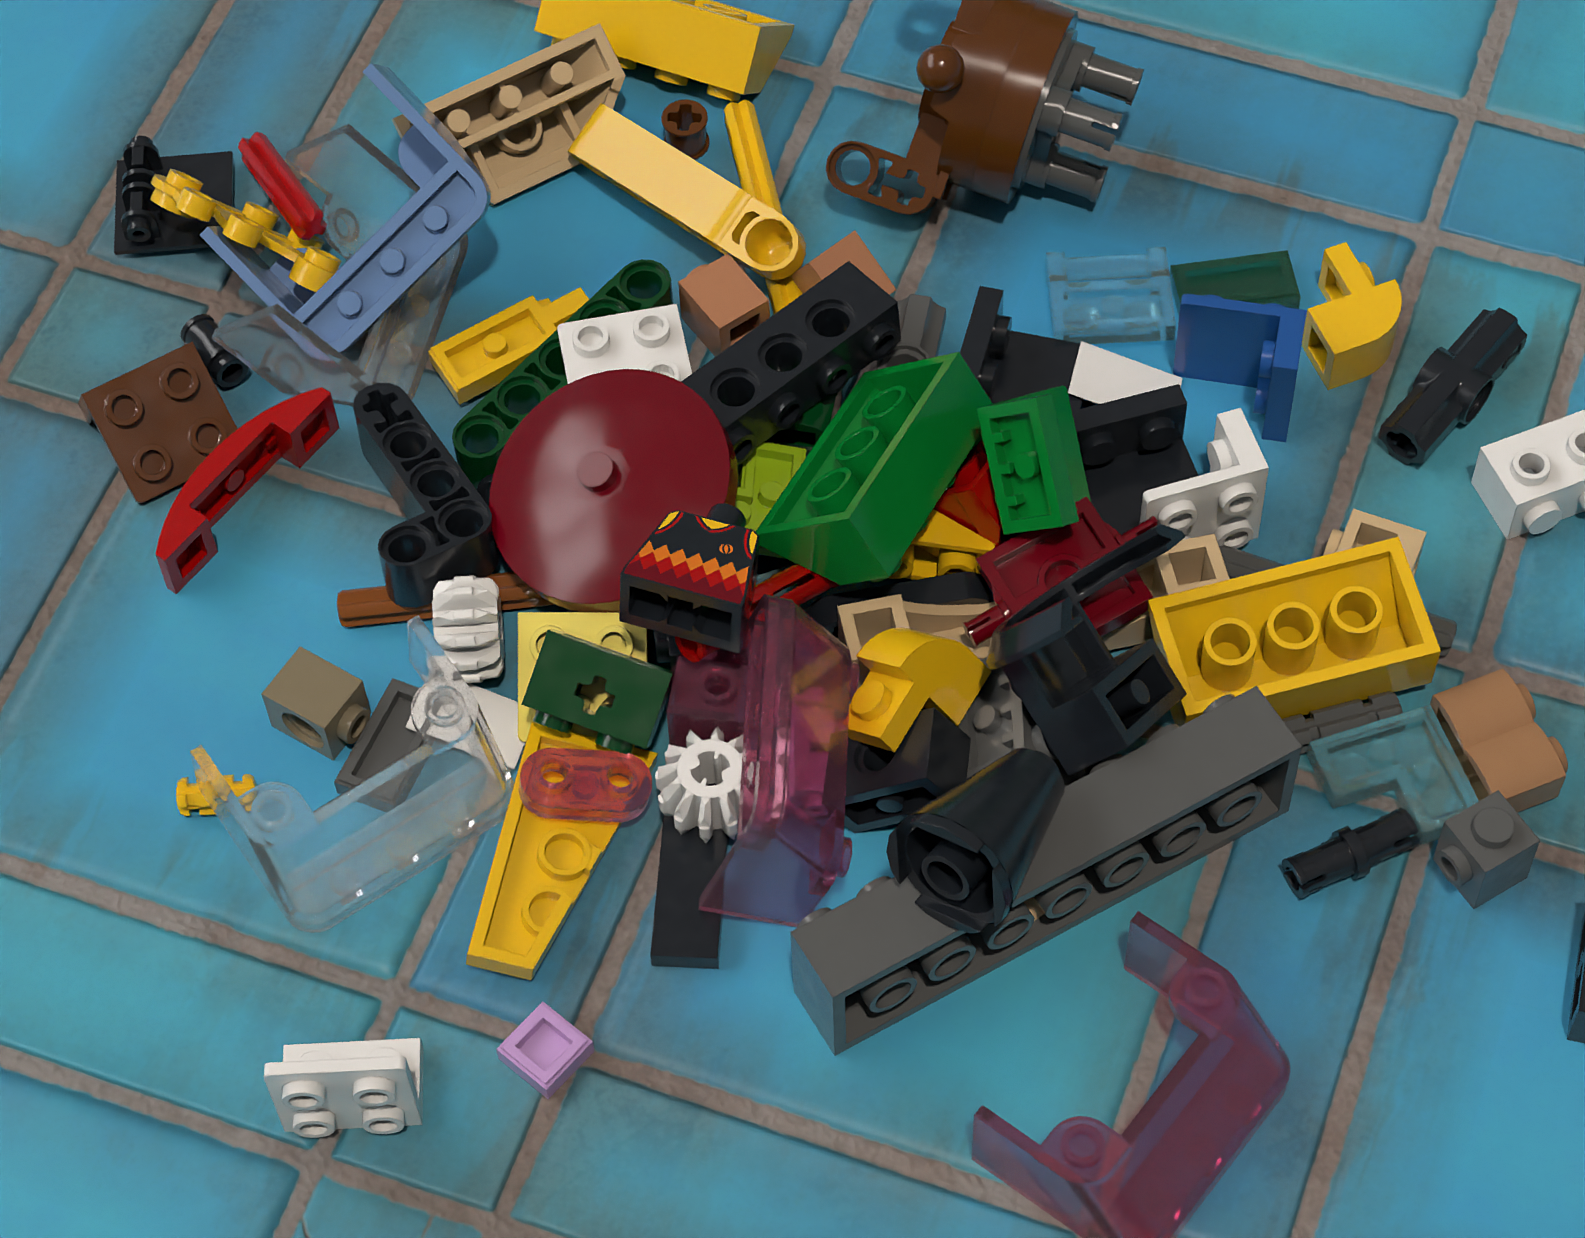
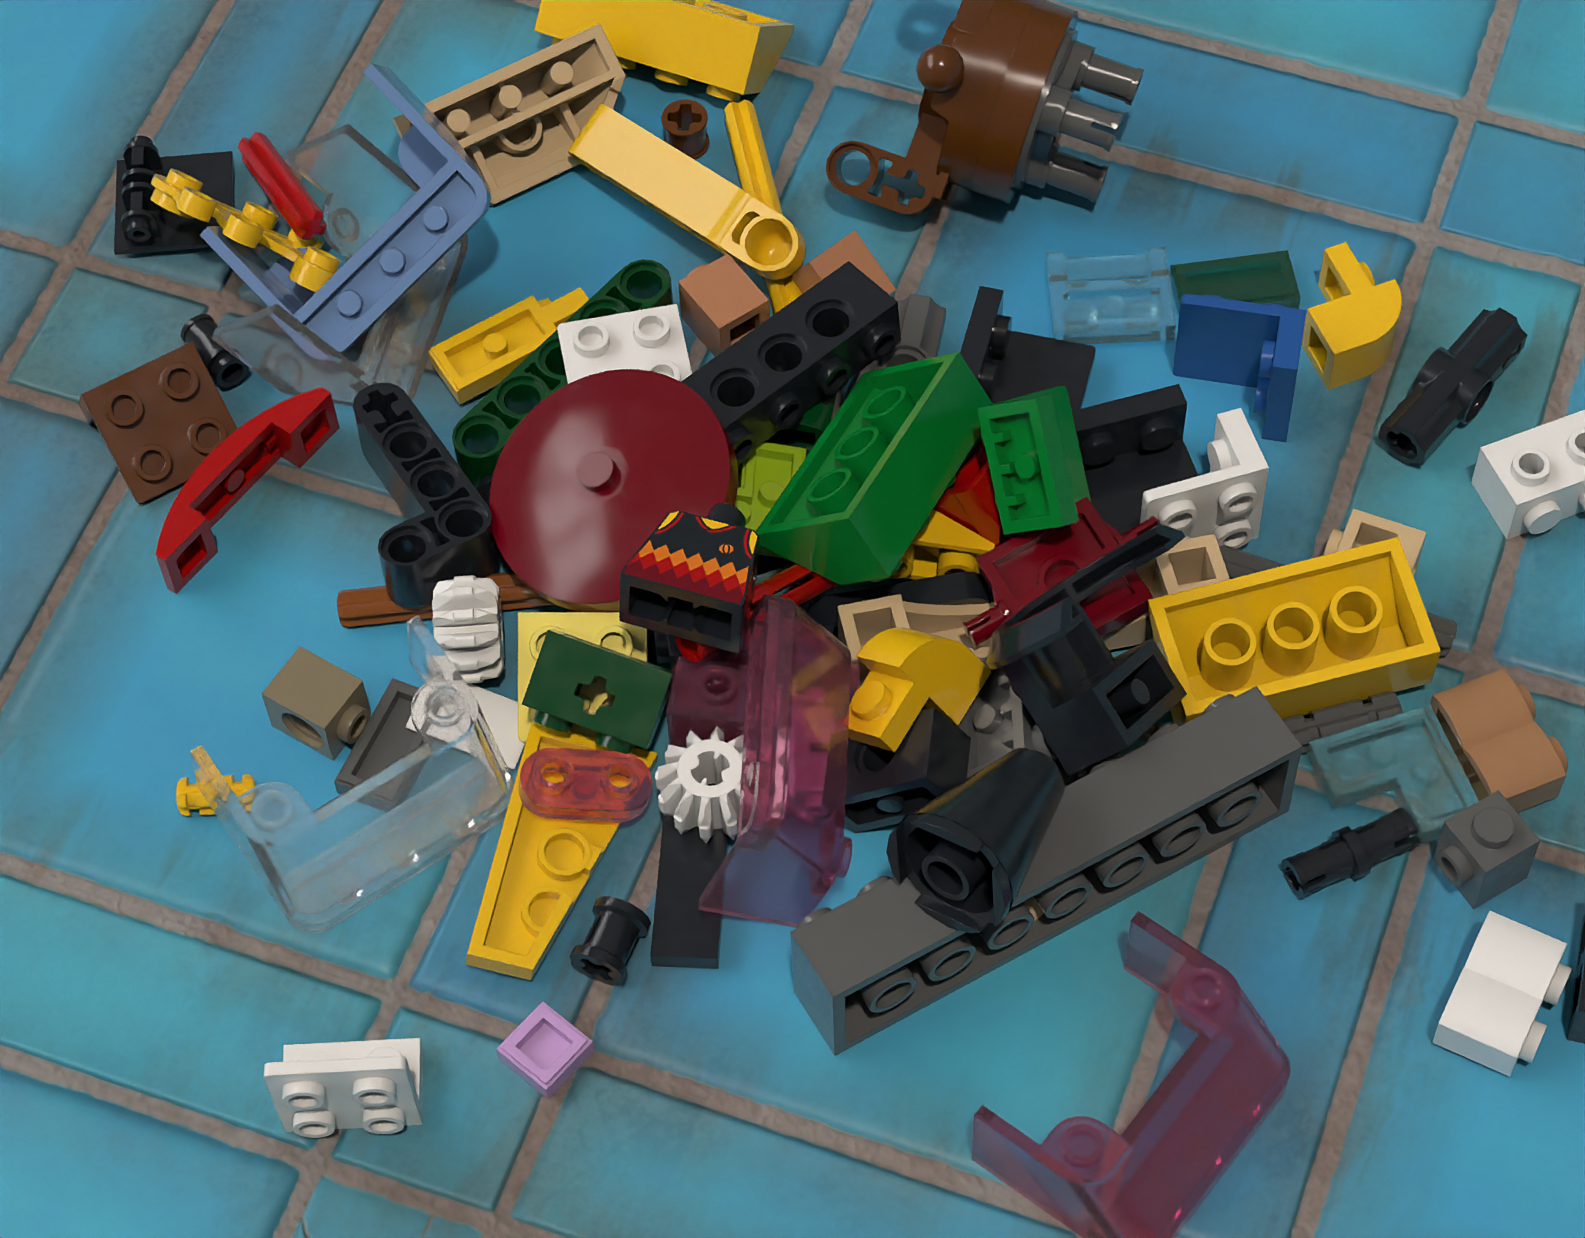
white sticker [1068,341,1183,404] -> none
none -> black bush [570,896,651,986]
none -> white brick [1432,911,1572,1077]

